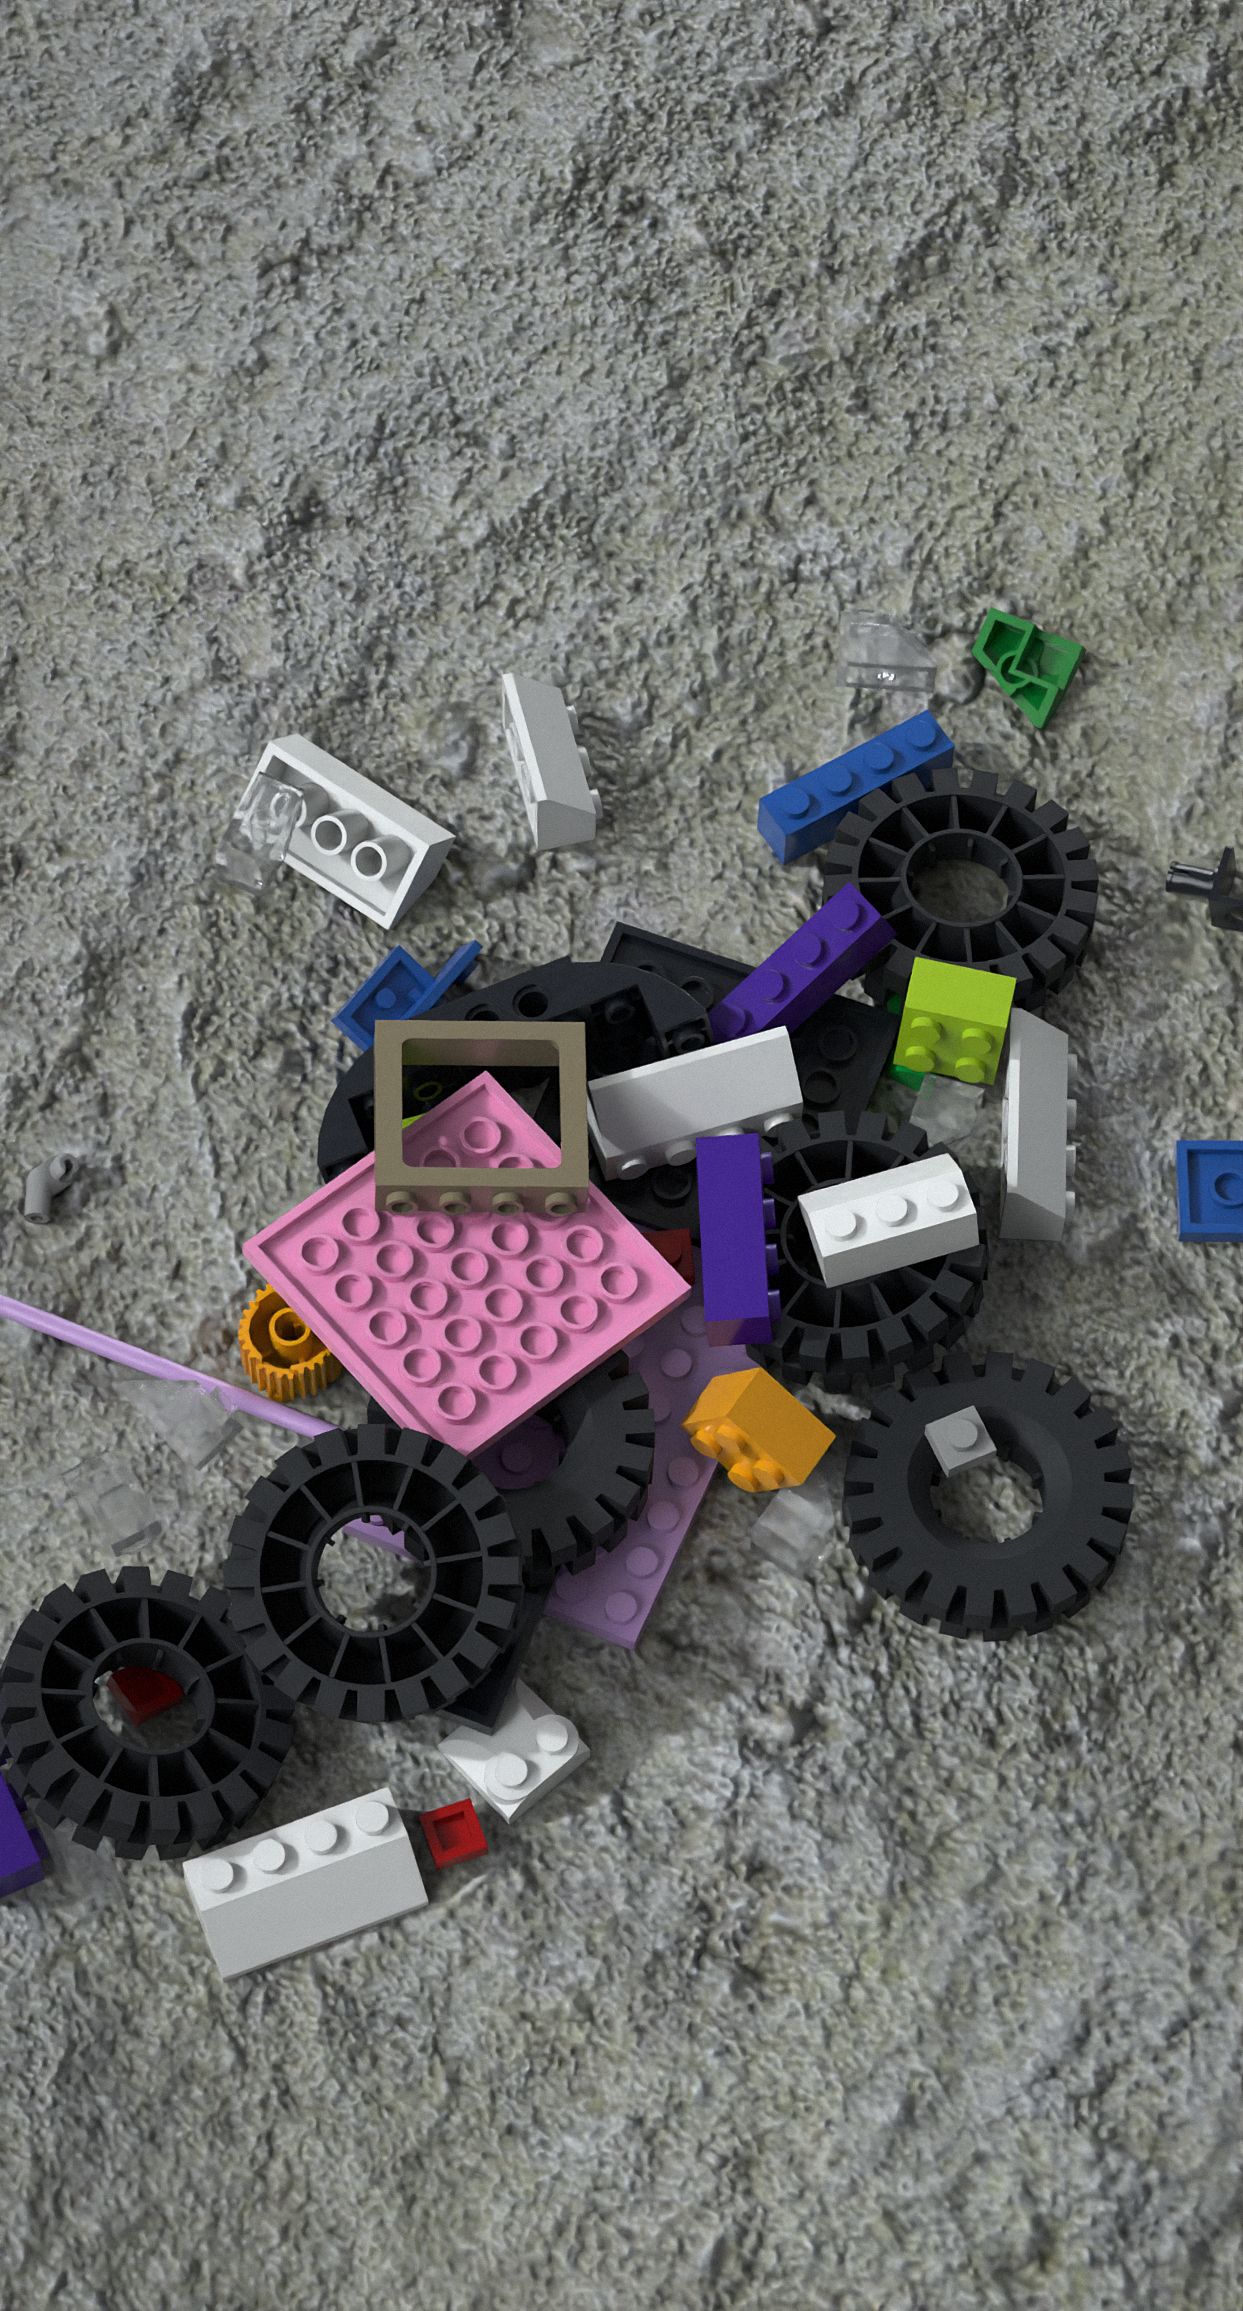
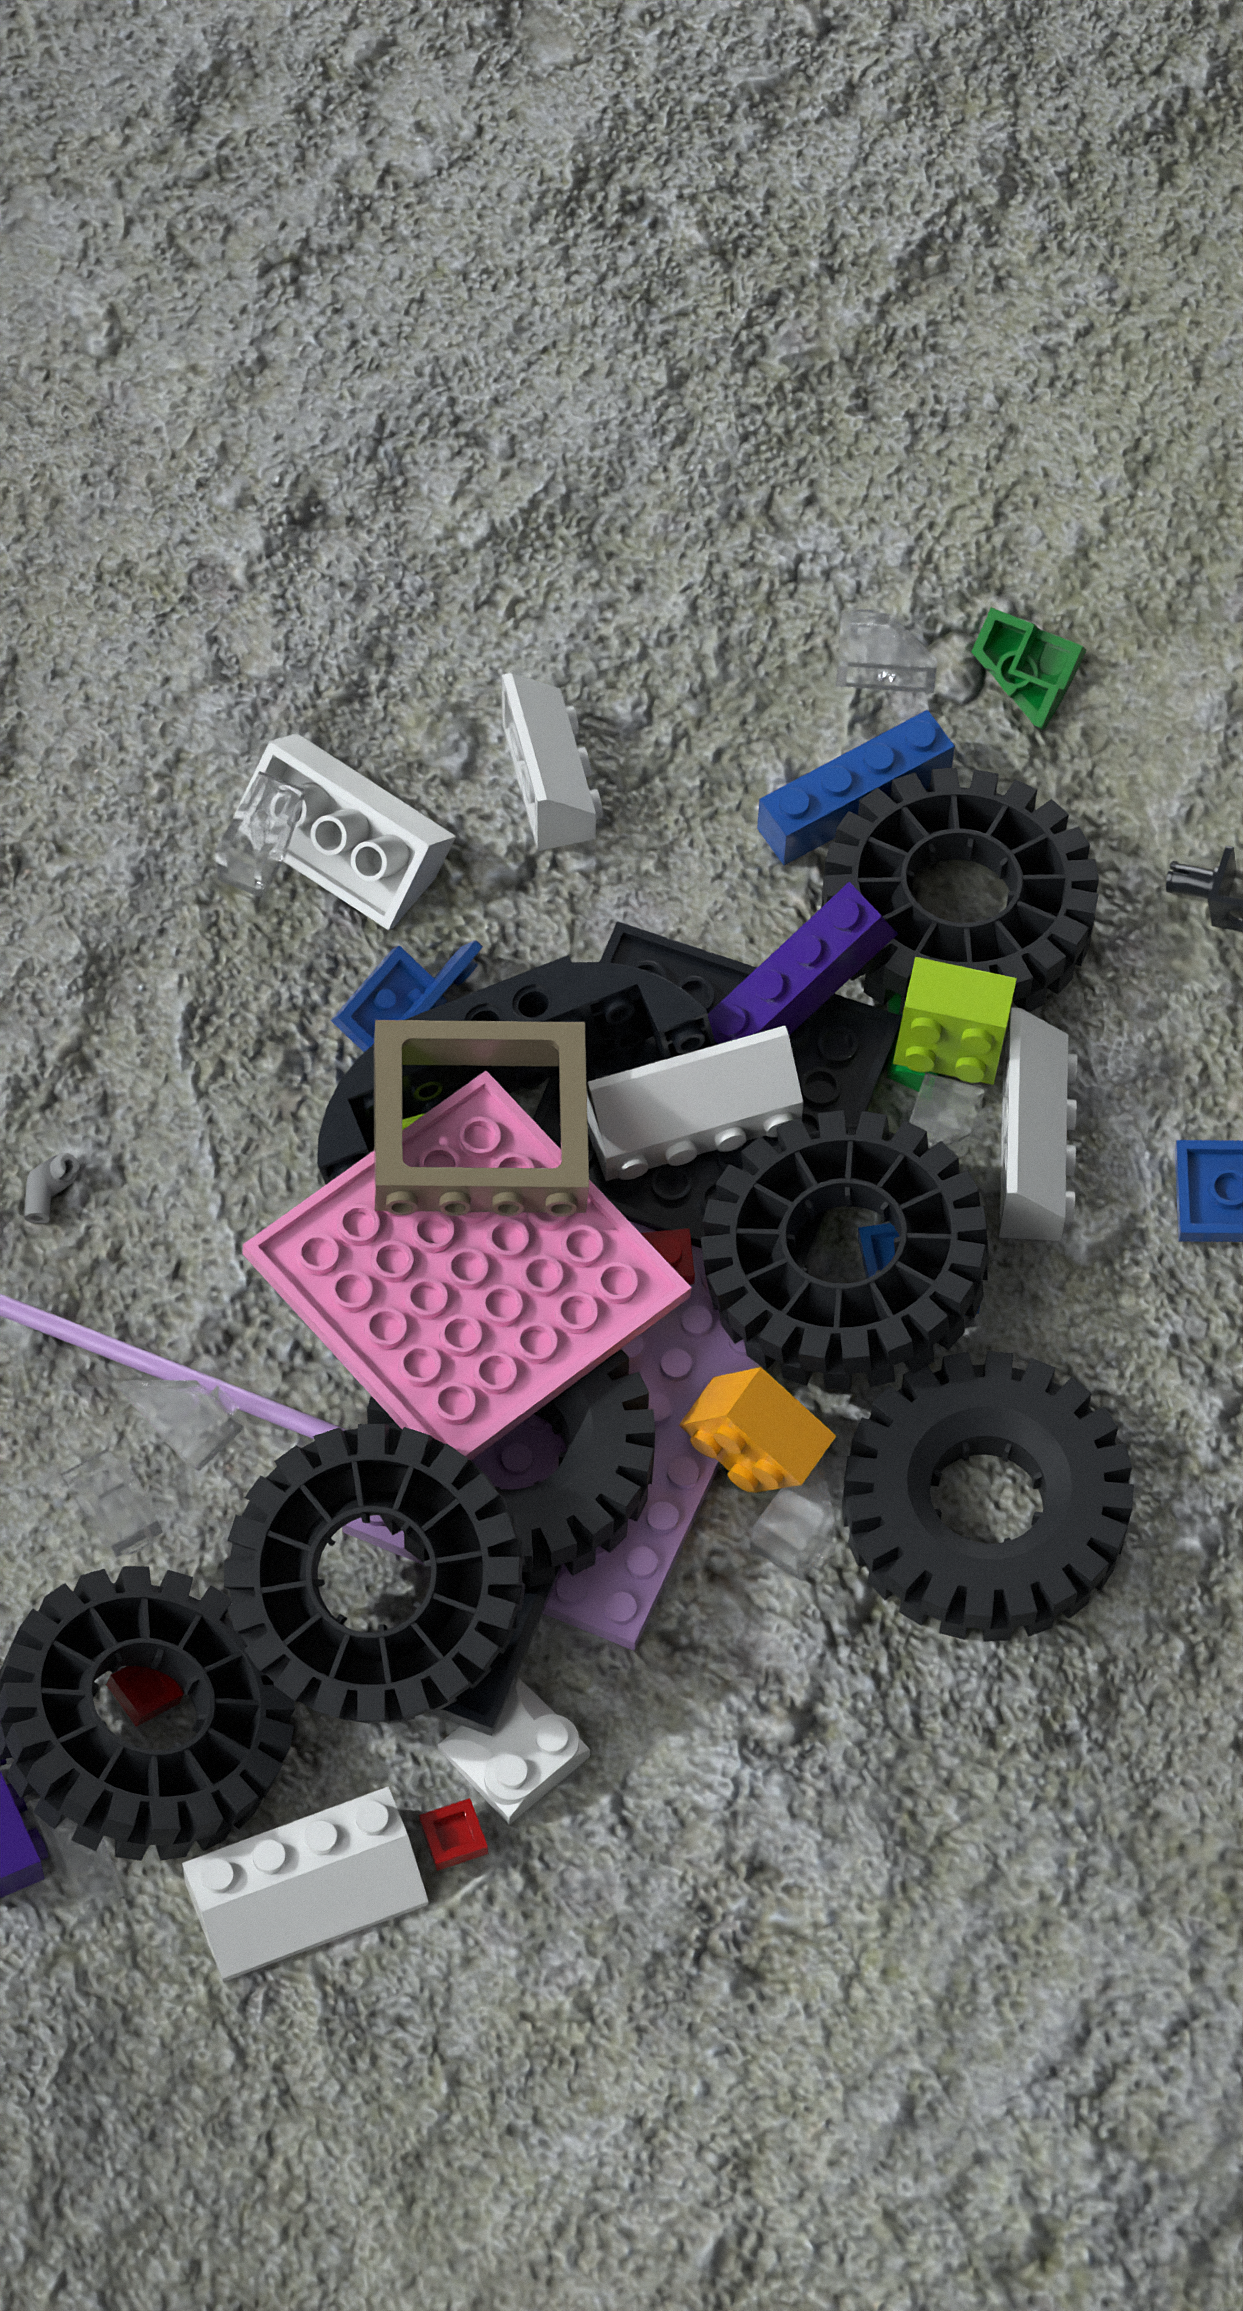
light orange brick [238,1283,343,1403] -> none
dark purple brick [696,1133,782,1347] -> none
white slope [797,1153,979,1288] -> none
light grey plate [924,1405,997,1478] -> none

